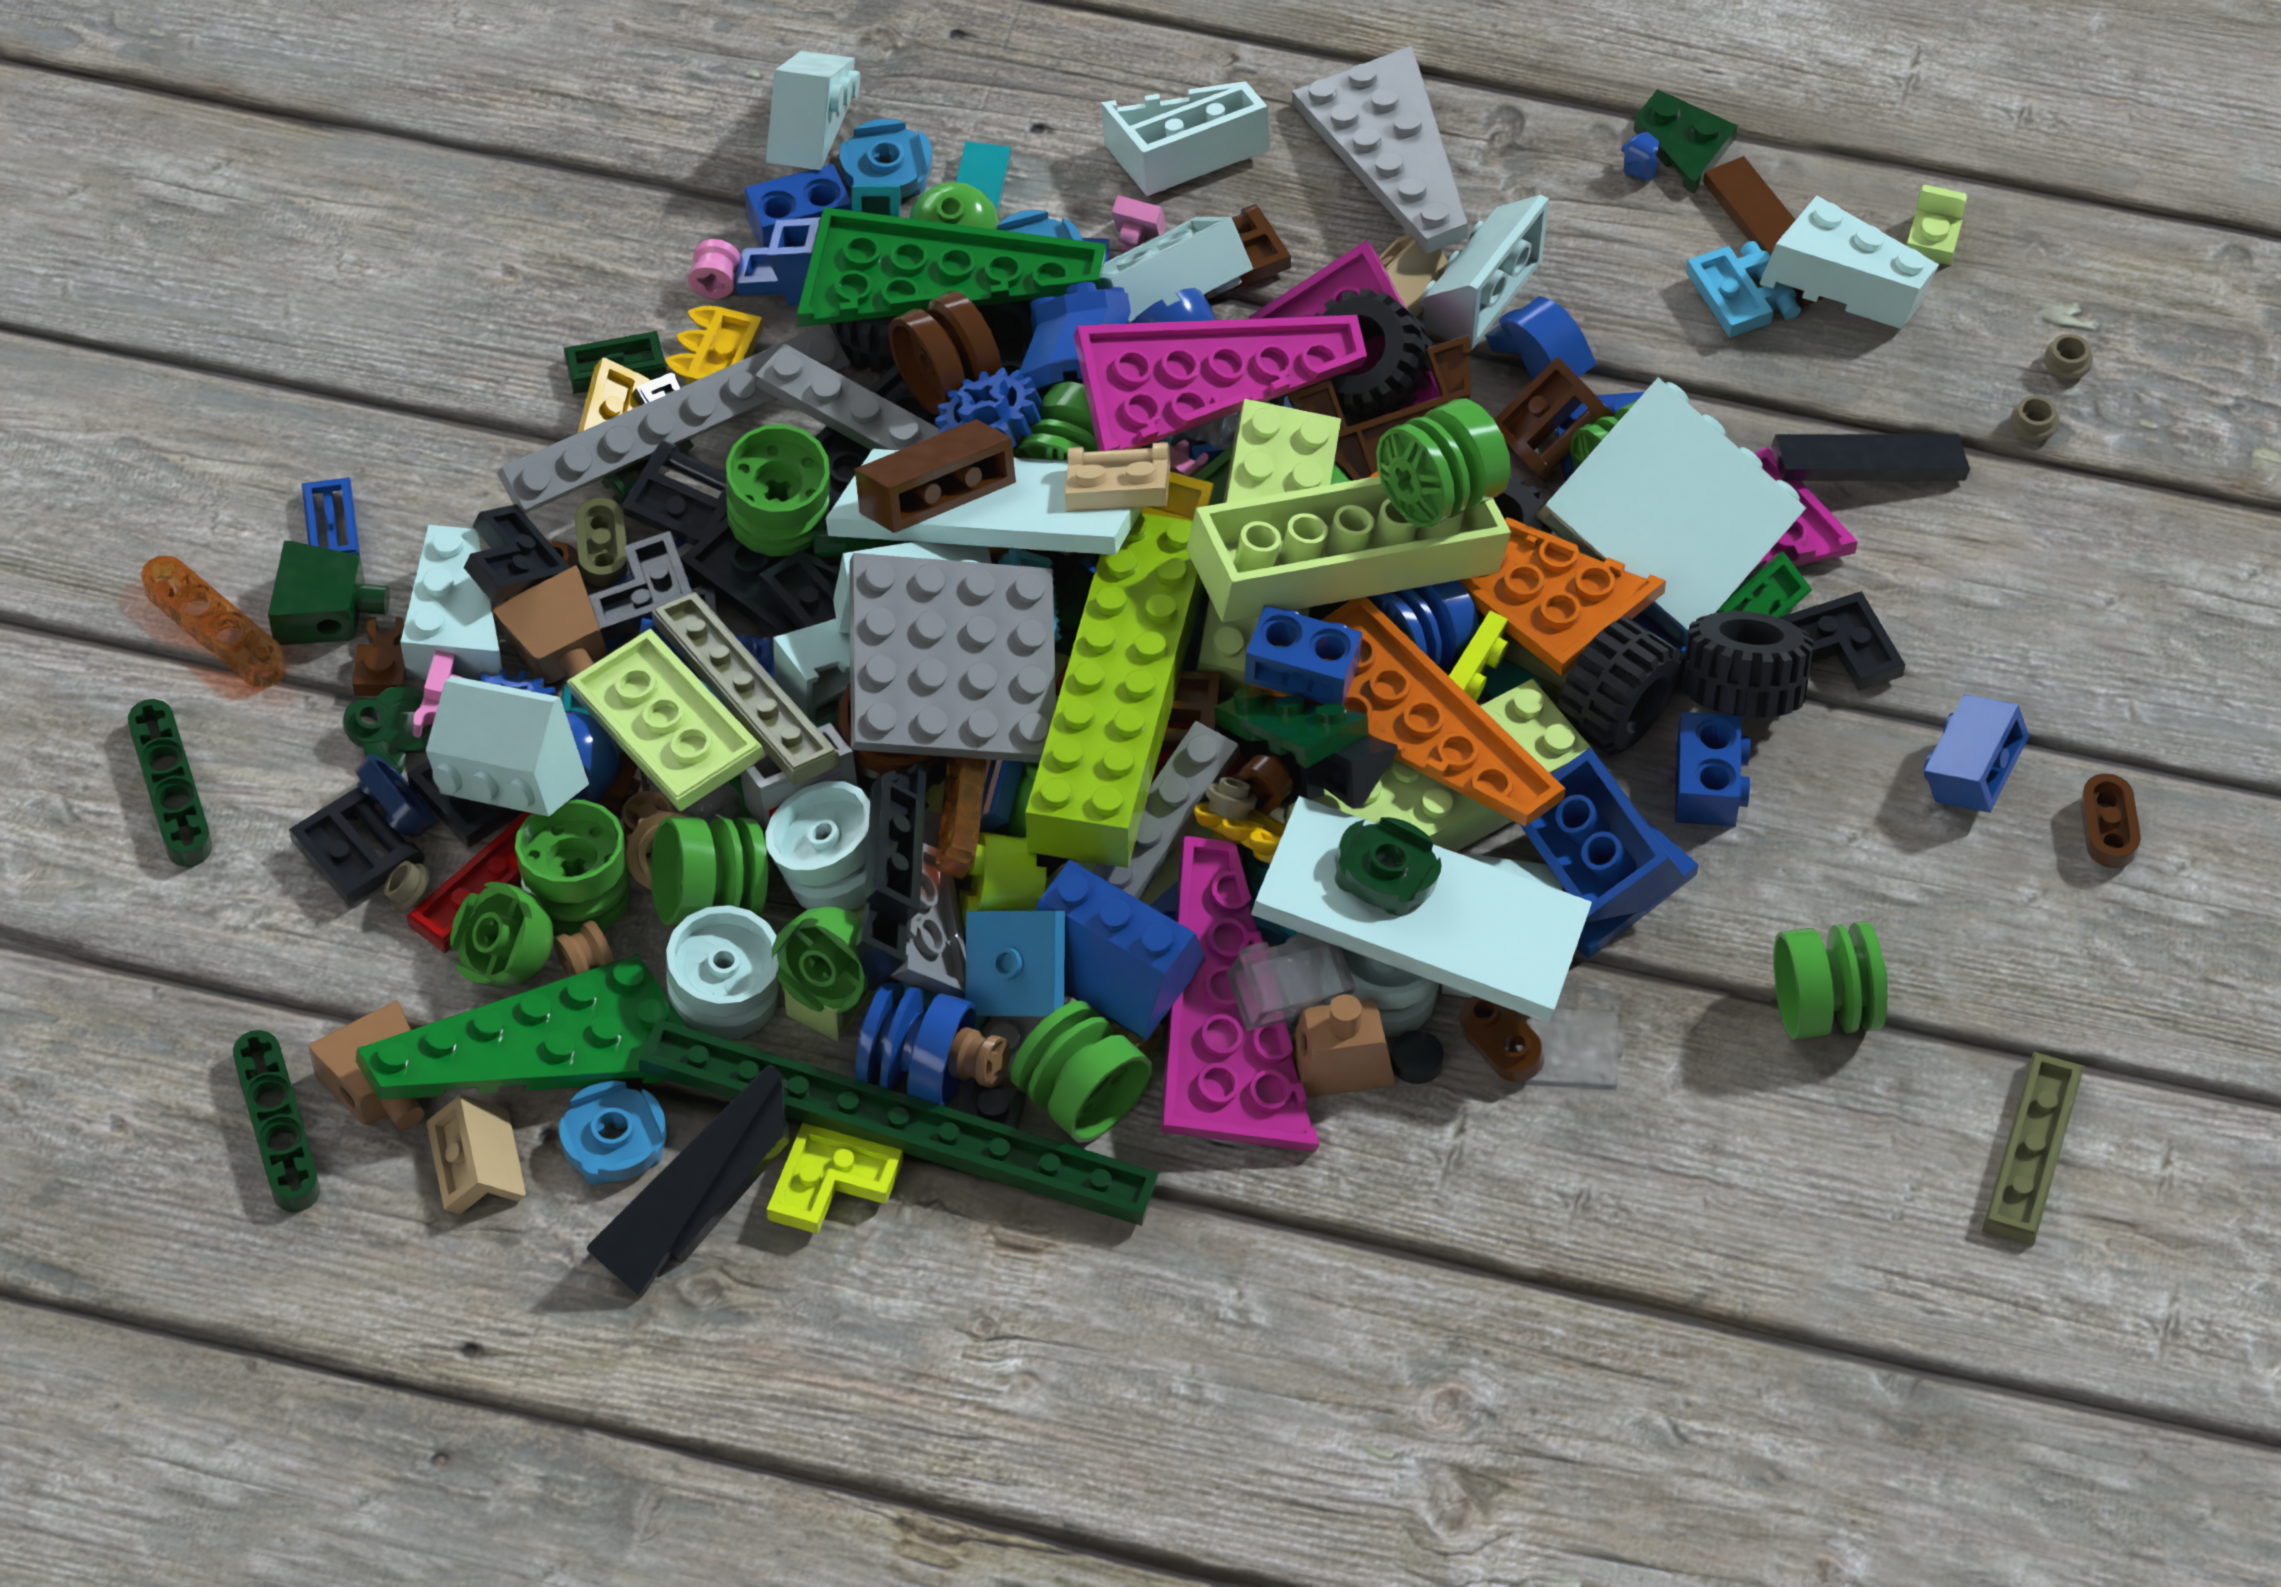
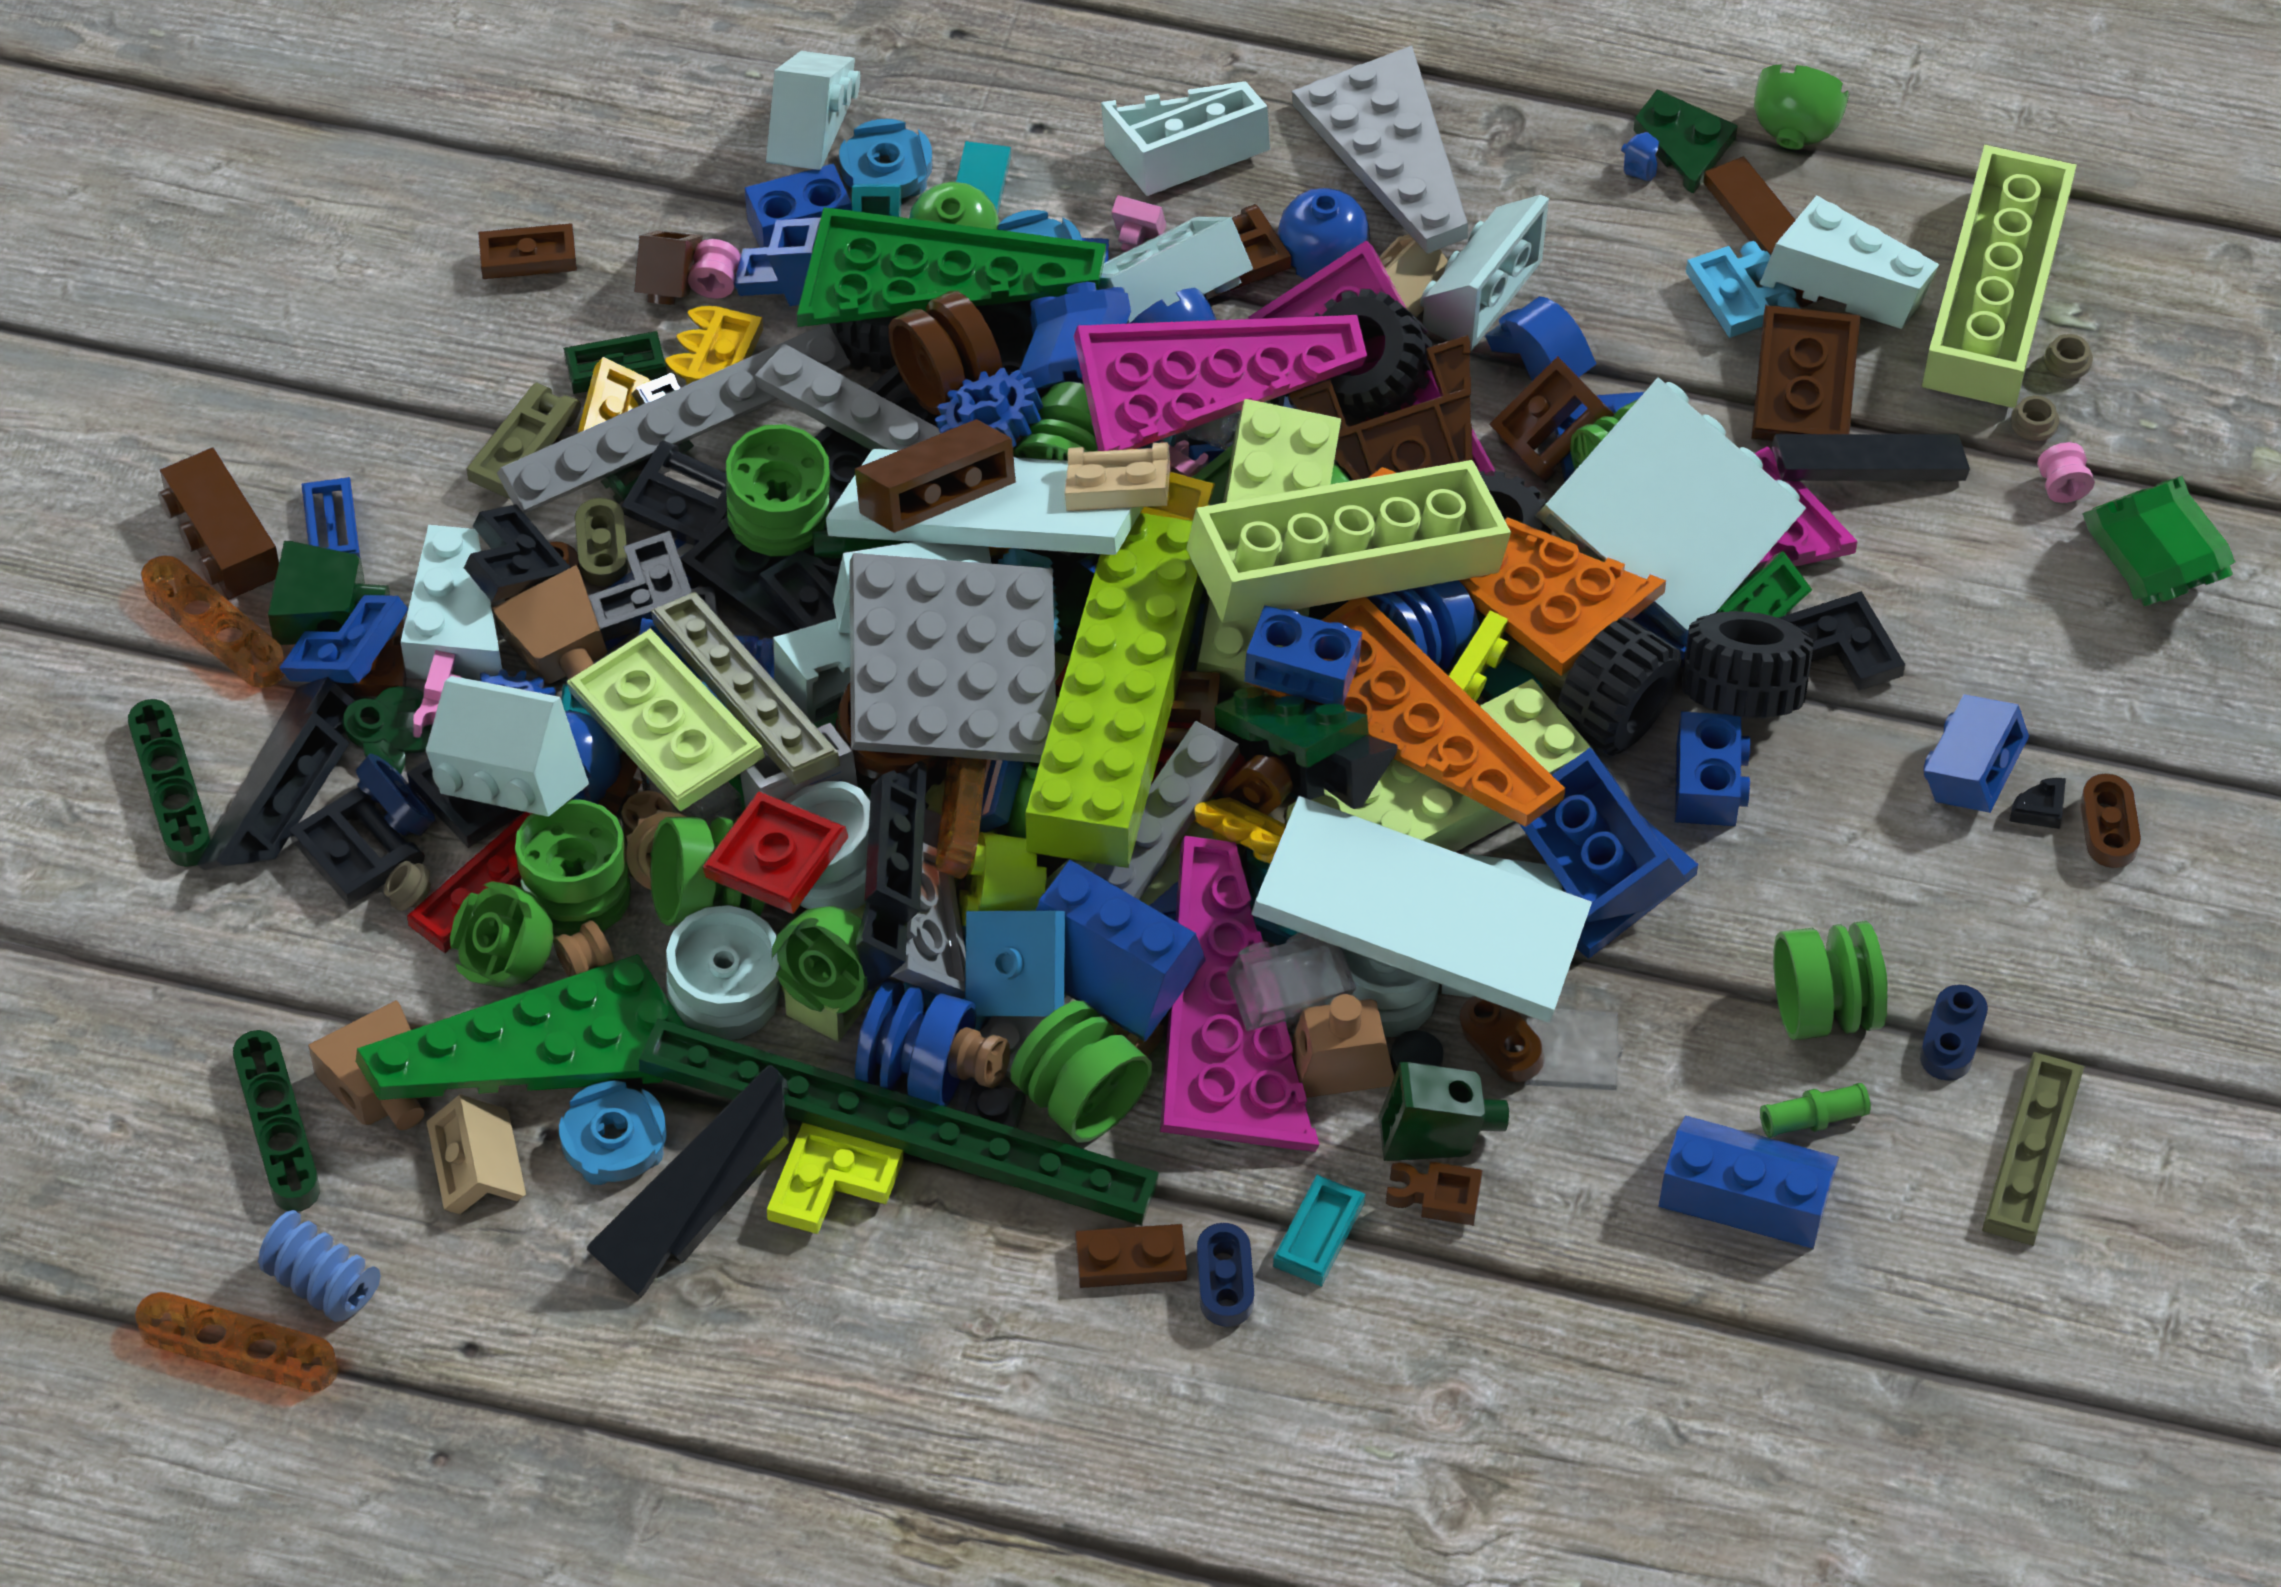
dark tan plate [1206,777,1258,820] -> none
dark green plate [1334,817,1442,916] -> none
bright green wheel [1376,398,1511,527] -> none
yellowish green bracket [1907,185,1967,265] -> none
none -> clear orange beam [135,1292,338,1392]
none -> reddish brown brick [158,447,279,600]
none -> black wedge [197,677,355,870]
none -> medium blue piece [258,1210,381,1322]
none -> blue plate [280,595,408,683]
none -> olive plate [466,382,581,499]
none -> reddish brown plate [478,223,577,279]
none -> reddish brown slope [634,230,703,305]
none -> red plate [703,791,848,914]
none -> reddish brown plate [1075,1224,1187,1288]
none -> dark blue plate [1197,1223,1254,1327]
none -> teal tile [1273,1175,1365,1287]
none -> blue cylinder [1277,188,1370,279]
none -> dark green torso [1379,1062,1509,1161]
none -> reddish brown plate [1386,1162,1483,1226]
none -> blue slope [1658,1115,1839,1249]
none -> reddish brown tile [1751,305,1860,441]
none -> bright green cylinder [1754,64,1850,149]
none -> bright green pin [1760,1083,1871,1138]
none -> dark blue plate [1920,985,1988,1081]
none -> yellowish green brick [1922,145,2077,408]
none -> black tile [2009,778,2066,829]
none -> bright pink wheel [2037,442,2095,503]
none -> green brick [2082,476,2236,607]

